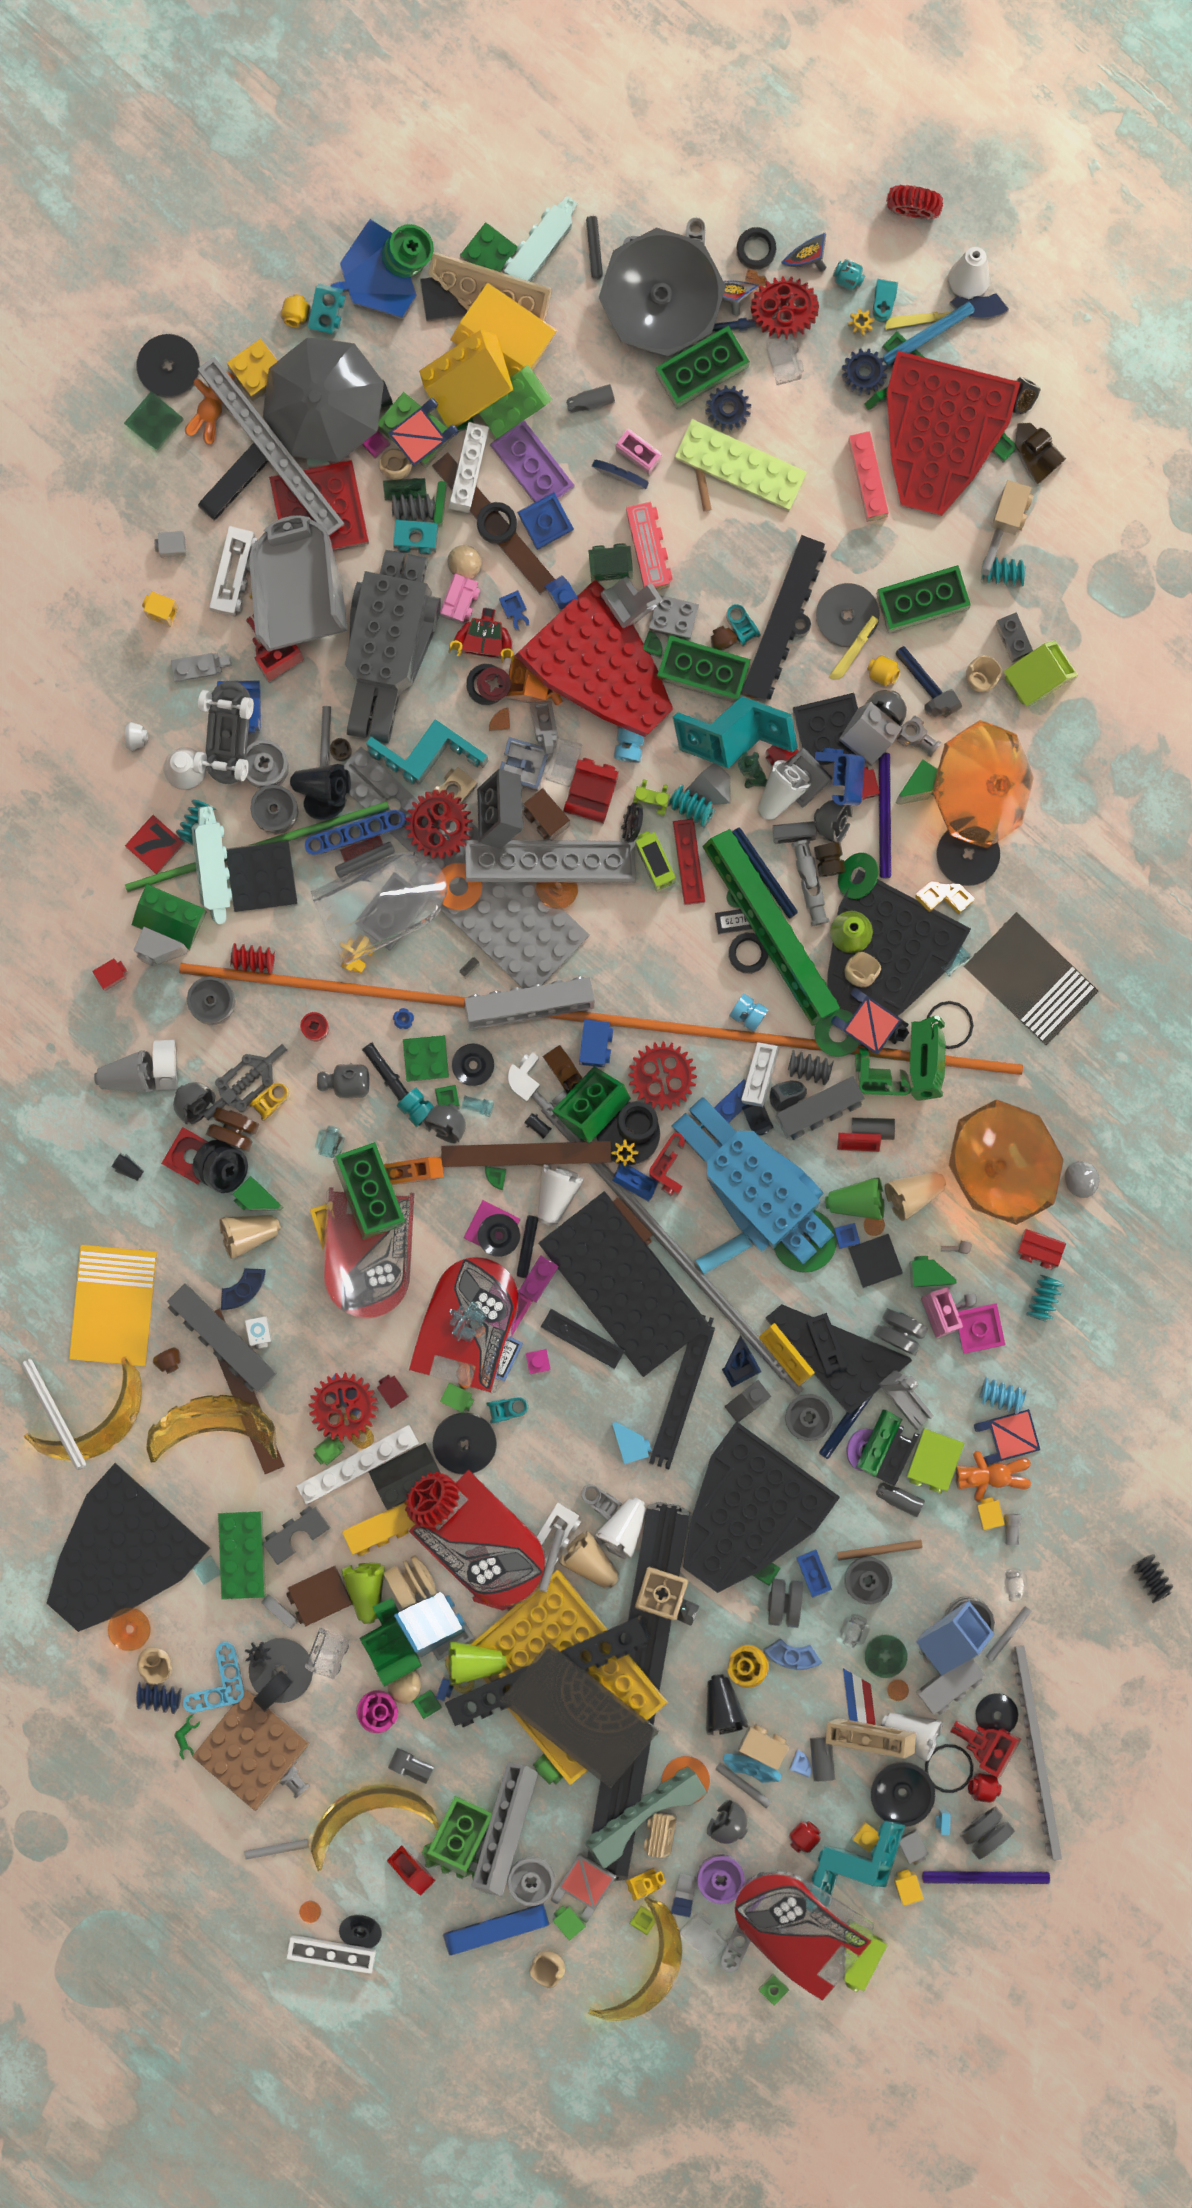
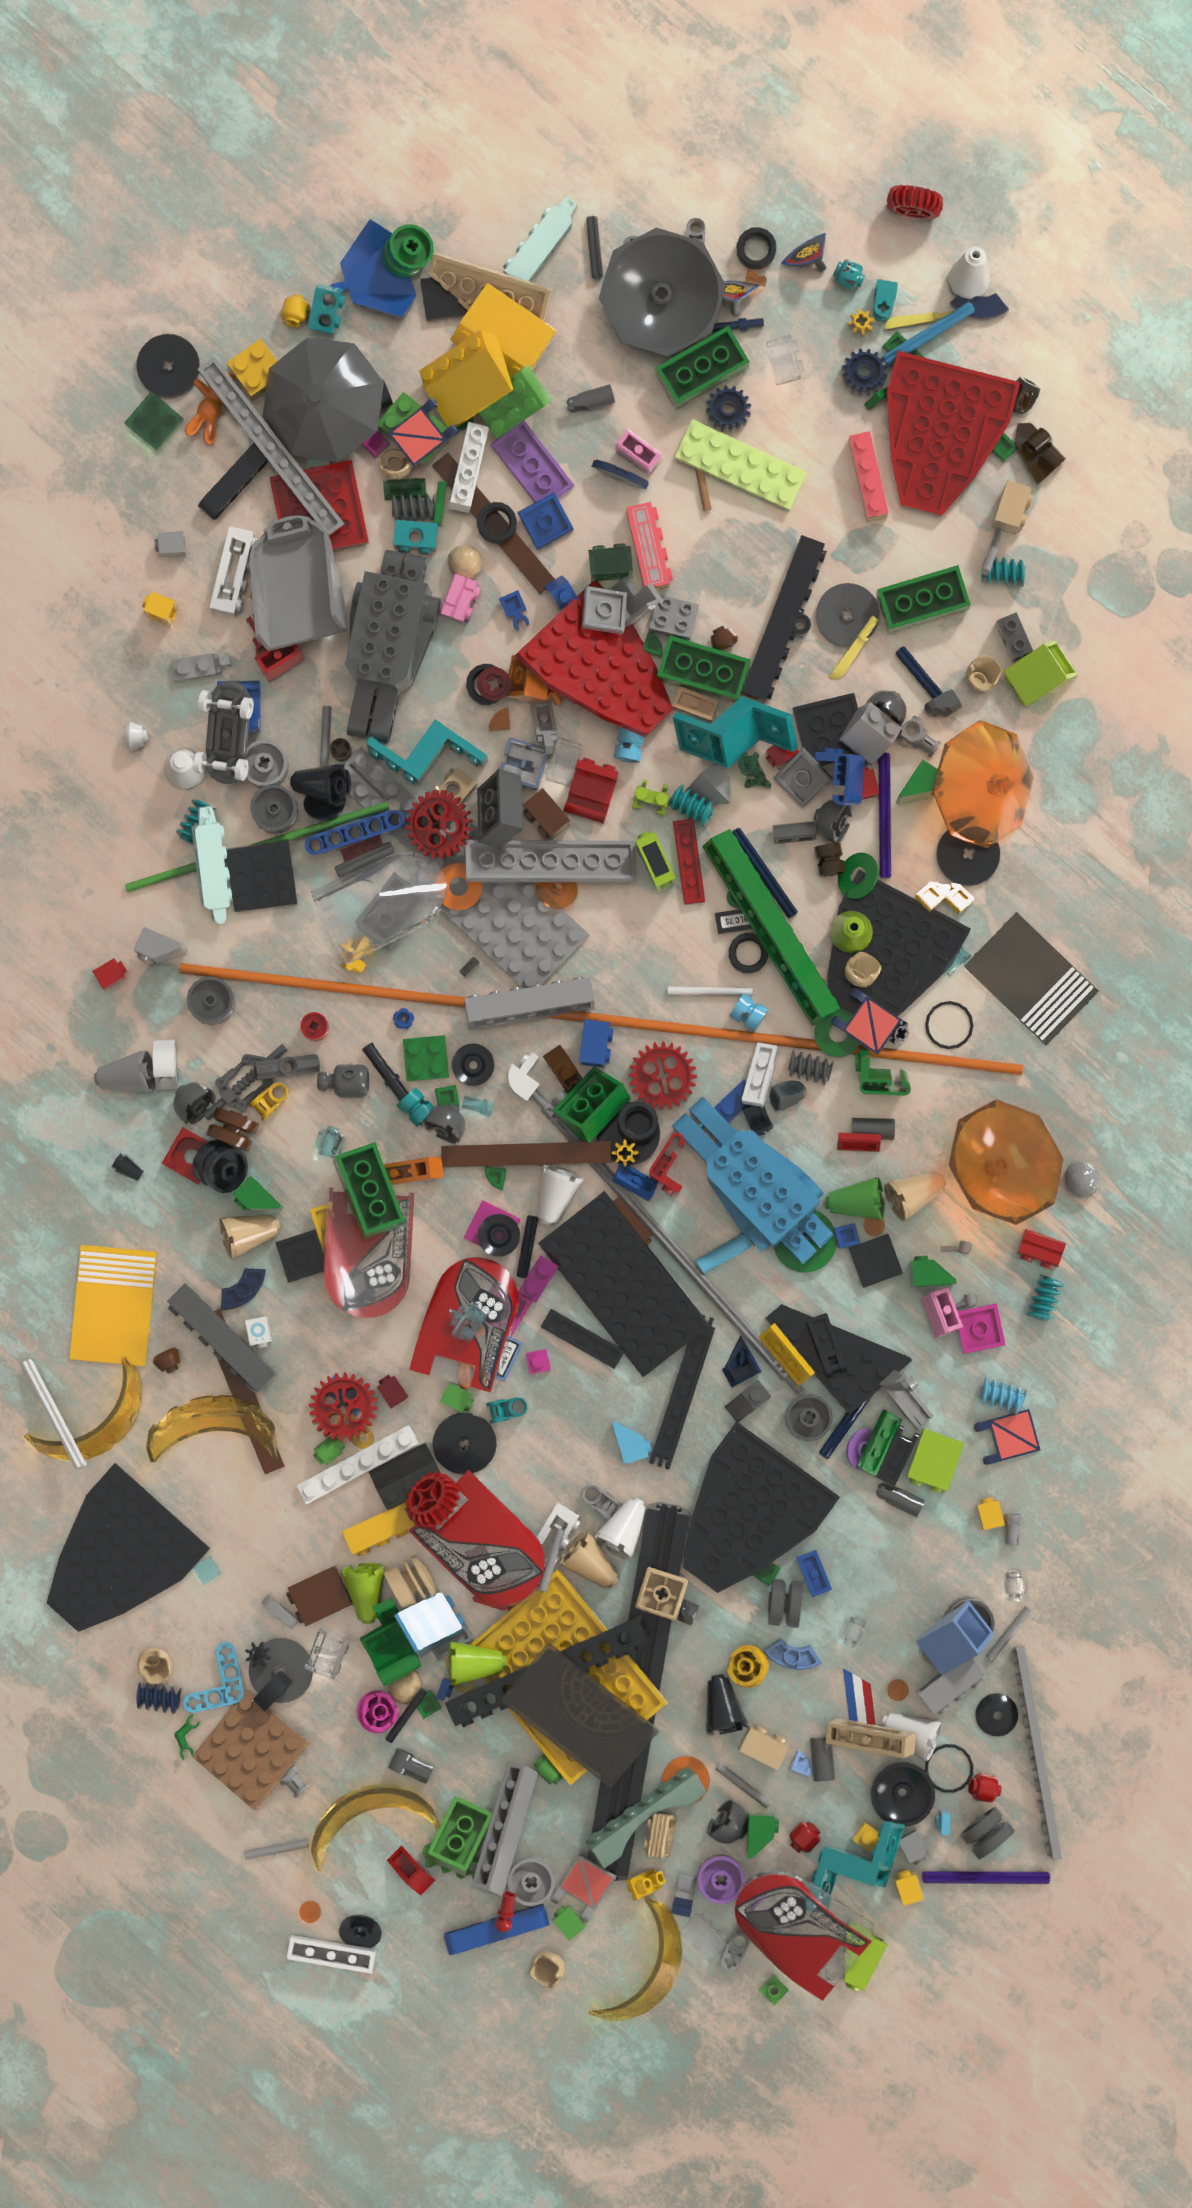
clear orange dish [108,1608,151,1651] -> none
red tile [125,815,185,874] -> none
green slope [132,884,207,950] -> none
green brick [218,1511,266,1599] -> none
red piece [230,943,275,974] -> none
dark grey arch [263,1506,331,1565] -> none
torso [448,608,514,663] -> none
green plate [460,222,518,272] -> none
black pin [524,1113,552,1139] -> none
black wheel [621,802,643,842] -> none
lime tile [629,1905,659,1935] -> none
medium azure tile [723,1754,782,1783] -> none
teal piece [726,604,761,646] -> none
red gear [751,276,819,339] -> none
white cone [758,760,811,820] -> none
dark grey brick [775,1076,865,1140] -> none
light grey piece [791,839,830,926] -> none
medium nougat bar [837,1540,923,1561] -> none
dark grey wheel [844,1557,892,1604] -> none
clear green brick [863,1634,908,1678] -> none
yellow head [867,655,900,686] -> none
dark grey wheel [874,1308,928,1356] -> none
green piece [910,1016,946,1101] -> none
red brick [950,1721,1021,1778] -> none
orange animal [956,1451,1031,1501] -> none
black piece [1132,1554,1174,1603] -> none
none -> dark grey piece [254,1054,320,1080]
none -> black plate [275,1229,324,1283]
none -> black bar [385,1688,427,1743]
none -> red pin [495,1891,516,1933]
none -> light grey tile [581,586,627,634]
none -> white bar [668,986,753,996]
none -> light nougat plate [672,686,719,722]
none -> green slope [746,1812,779,1859]

